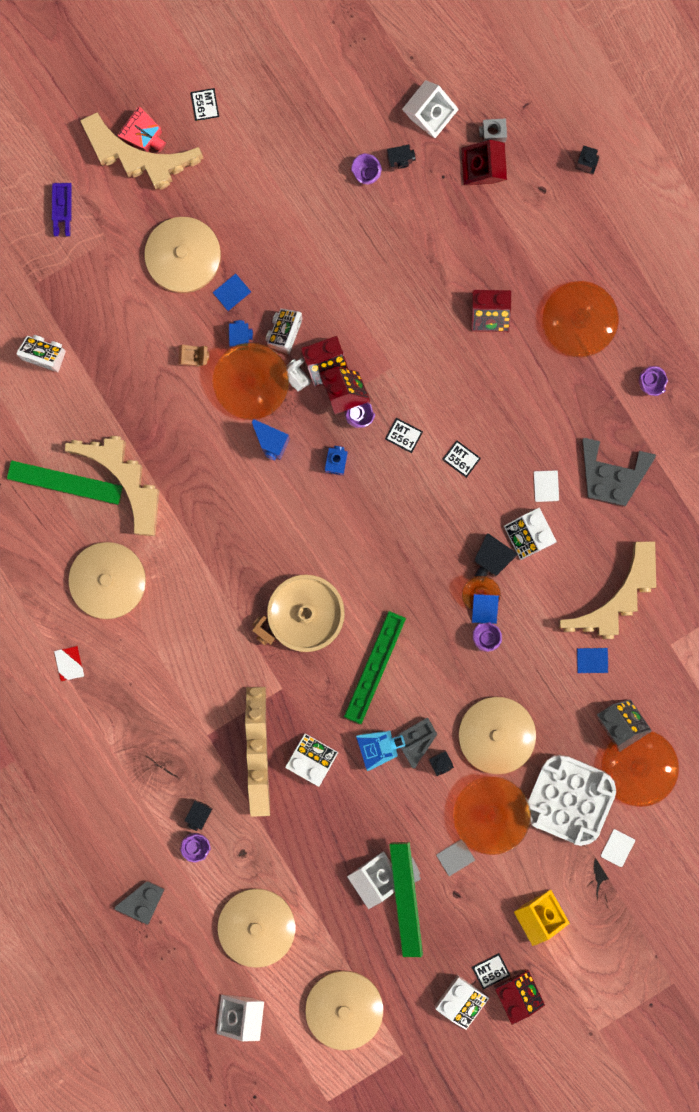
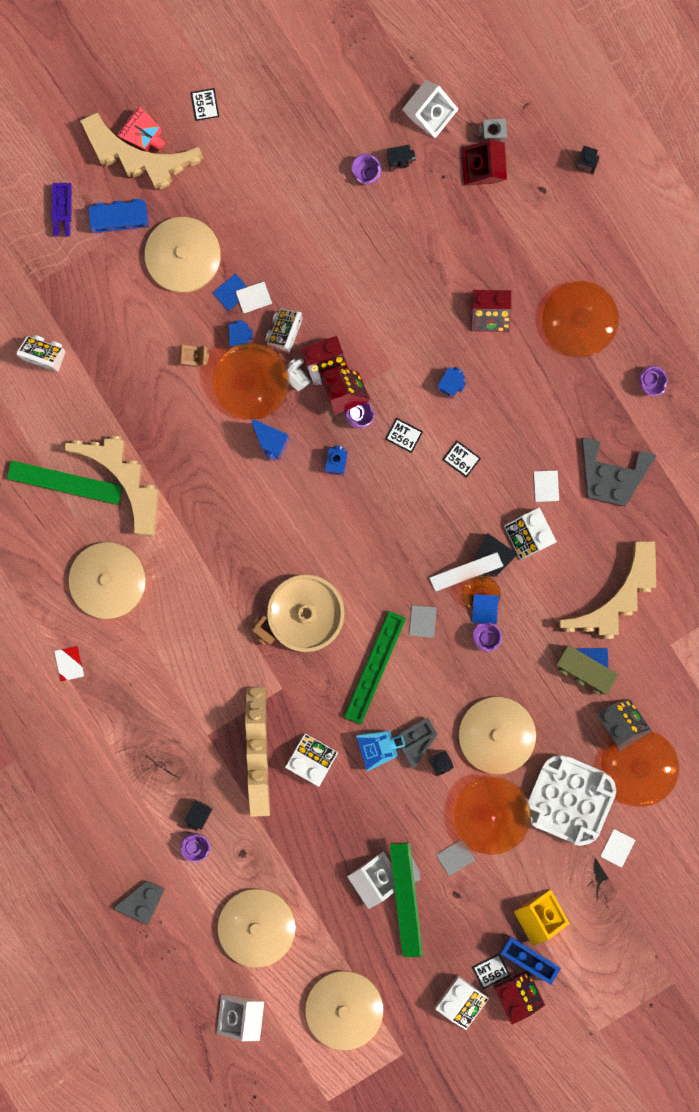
none -> blue brick [89,199,149,233]
none -> white sticker [236,282,272,313]
none -> light grey sticker [409,605,437,638]
none -> white sticker [430,552,503,592]
none -> blue brick [437,367,466,398]
none -> blue brick [499,935,561,985]
none -> olive brick [556,645,619,696]

